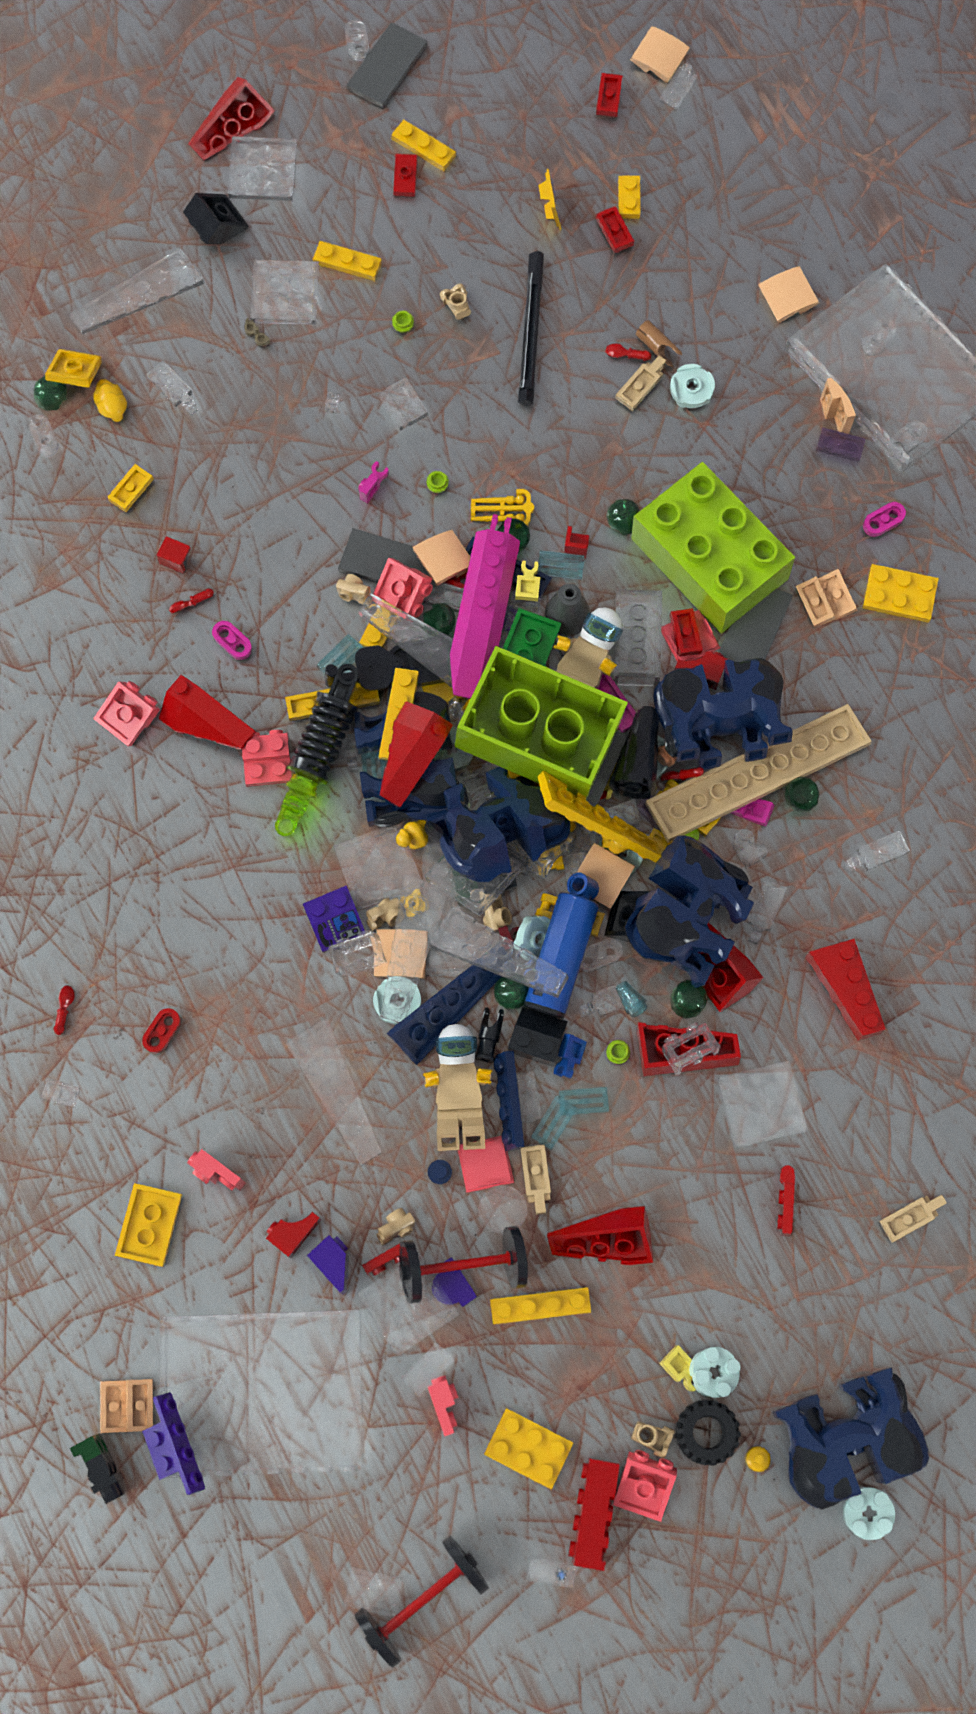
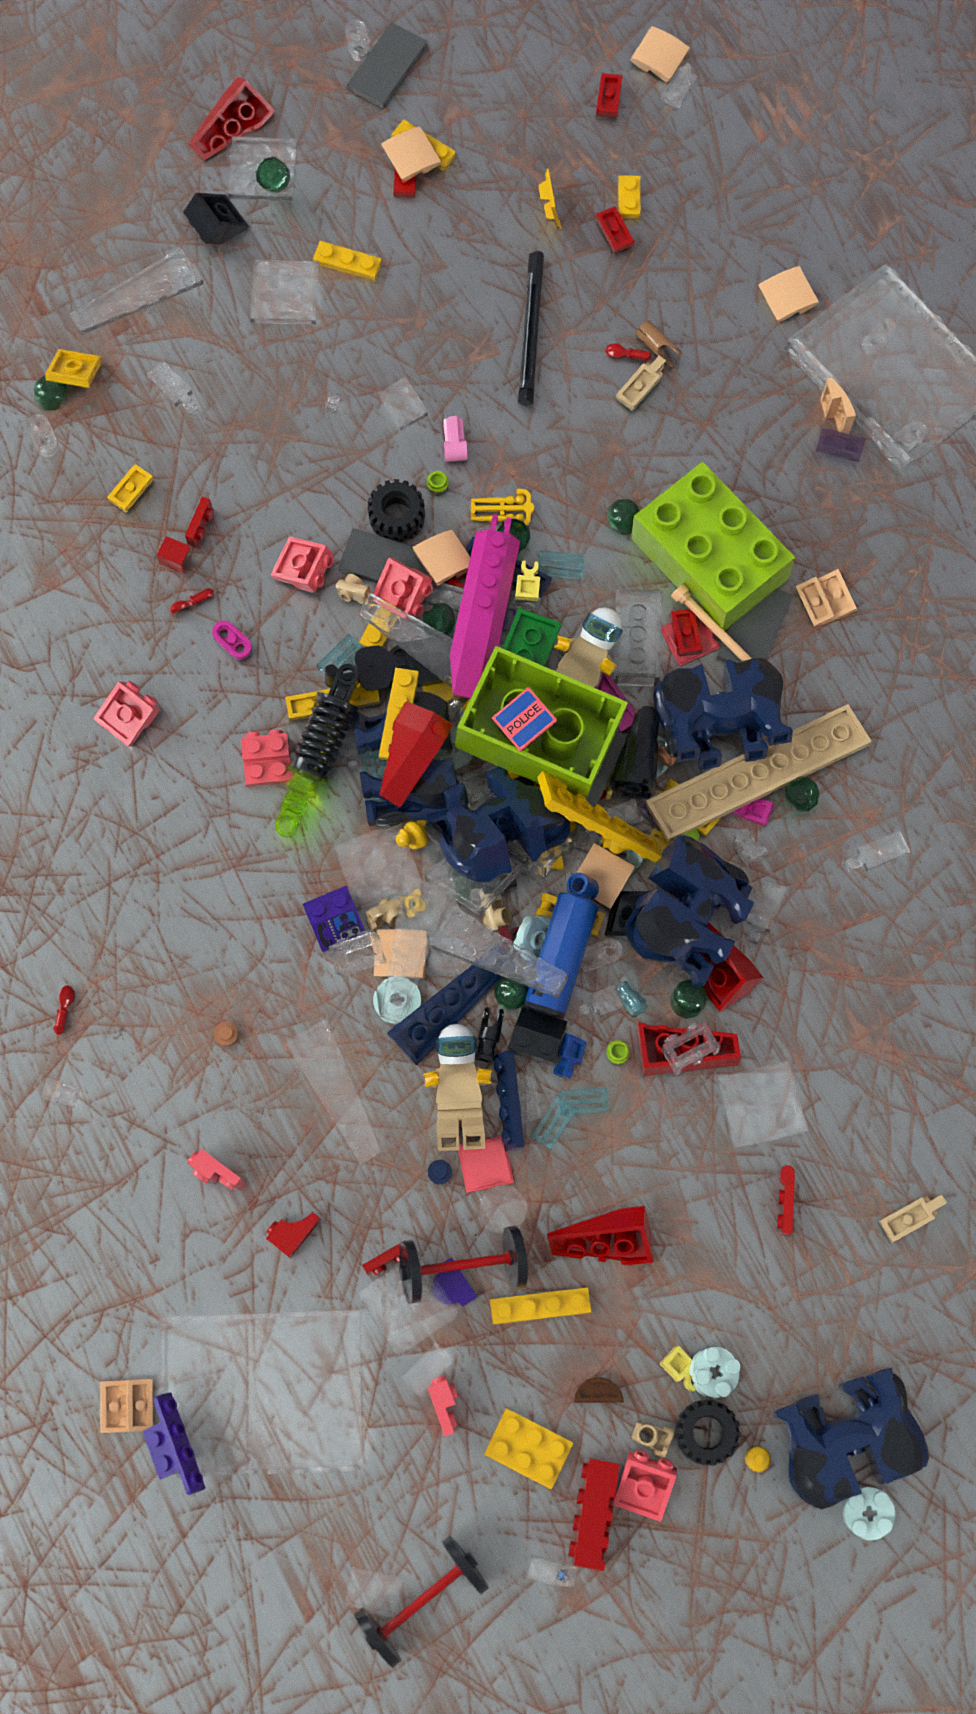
black hips [69,1433,125,1504] -> none
yellow arm [93,379,127,422] -> none
yellow plate [115,1183,183,1267] -> none
red plate [142,1008,181,1054] -> none
red wedge [159,674,256,750] -> none
dark tan piece [244,318,270,346] -> none
dark purple slope [307,1235,349,1295] -> none
dark pink plate [358,461,389,504] -> none
tan plate [376,1208,415,1245] -> none
lime plate [392,311,414,333] -> none
tan plate [440,284,471,320] -> none
tan hinge [520,1145,551,1215] -> none
dark grey cone [545,584,590,635] -> none
red panel [564,526,590,559] -> none
red piece [660,767,704,781] -> none
light aqua plate [670,364,715,408] -> none
red arch [675,651,728,690] -> none
red wedge [805,939,885,1041] -> none
yellow plate [862,564,939,623] -> none
dark pink plate [863,502,906,537] -> none
none -> red plate [185,496,214,547]
none -> nougat plate [214,1022,238,1046]
none -> clear green hair [255,157,291,194]
none -> coral plate [271,537,334,593]
none -> black tyre [368,479,425,542]
none -> light nougat slope [381,126,442,183]
none -> bright pink piece [444,416,468,462]
none -> piece [492,687,558,752]
none -> reddish brown plate [574,1377,624,1403]
none -> light nougat piece [671,583,752,661]

